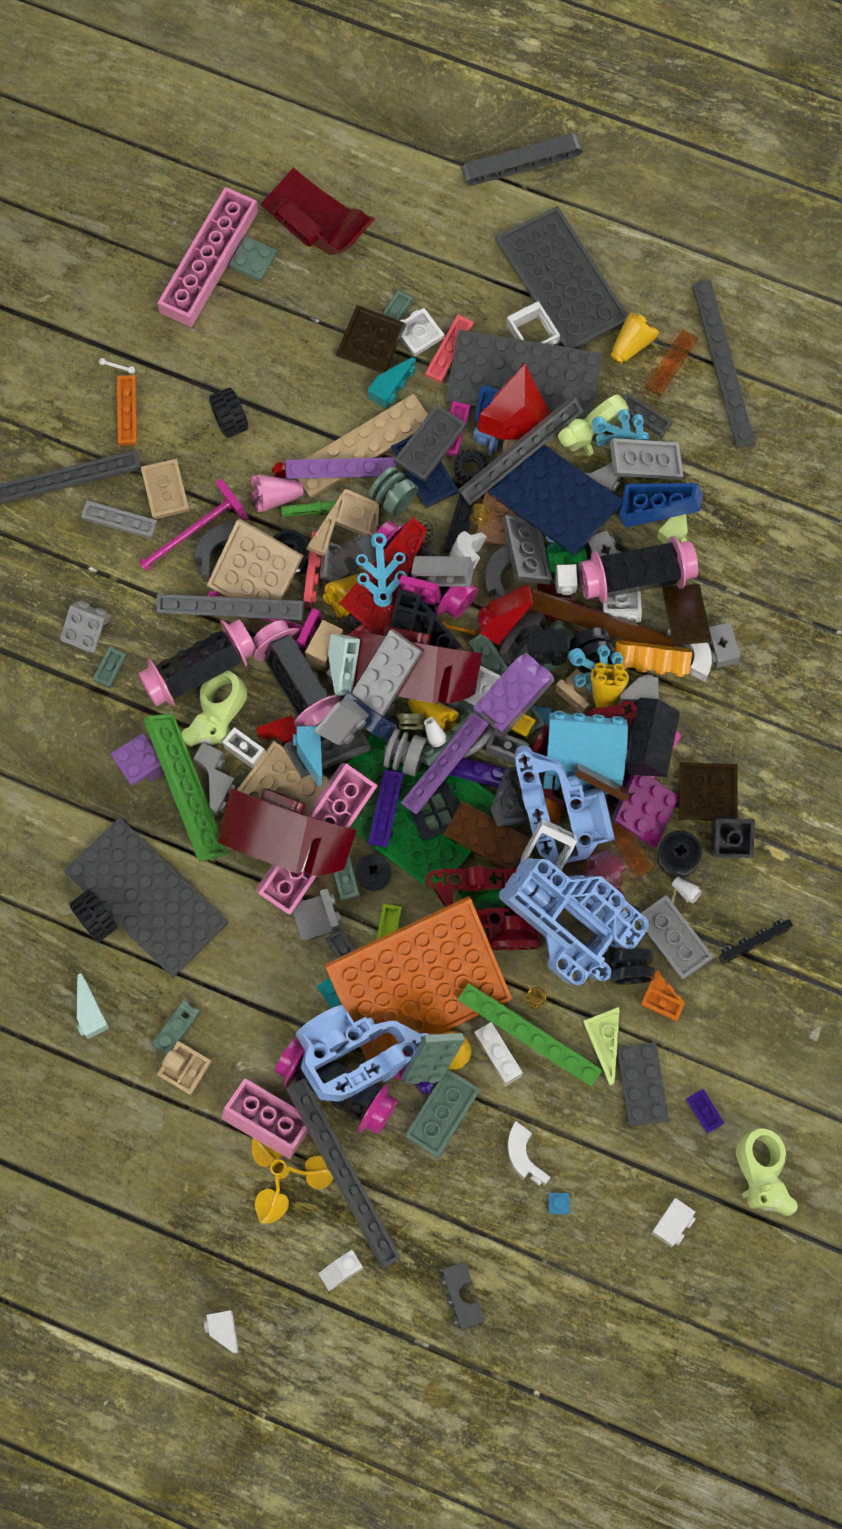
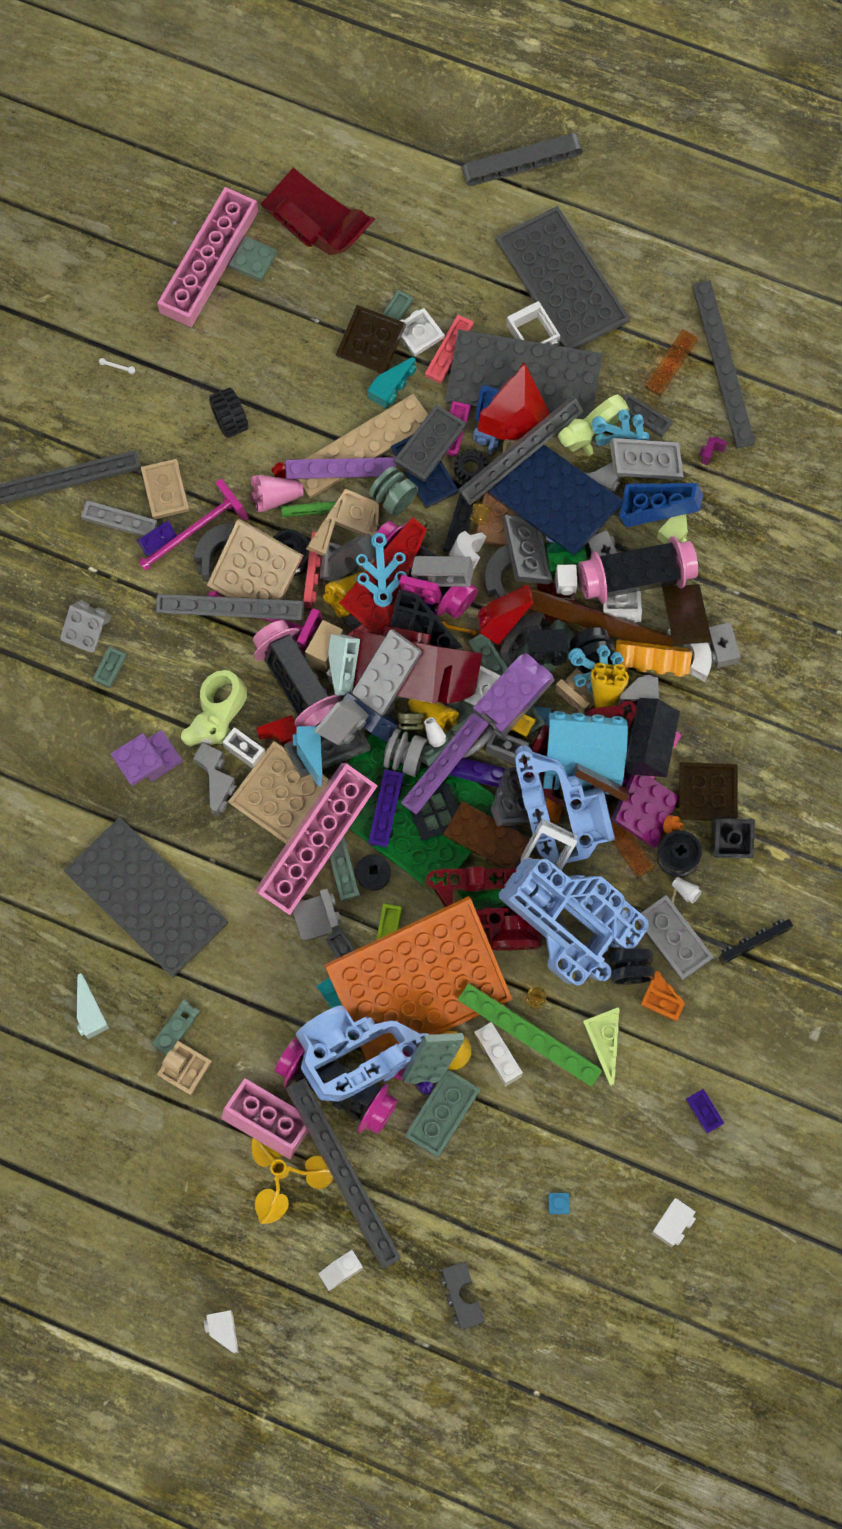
black tyre [69,889,118,942] -> none
orange plate [117,375,137,446] -> none
black brick [138,619,256,707] -> none
bright green plate [143,714,228,862] -> none
dark red beam [217,788,357,876] -> none
white arch [508,1121,550,1186] -> none
clear pink piece [583,850,626,901] -> none
yellow cone [610,312,659,364] -> none
dark grey plate [617,1042,669,1127] -> none
yellowish green animal [736,1129,798,1216] -> none
none -> dark purple plate [137,521,177,556]
none -> orange tile [663,815,684,834]
none -> magenta bracket [699,437,727,465]

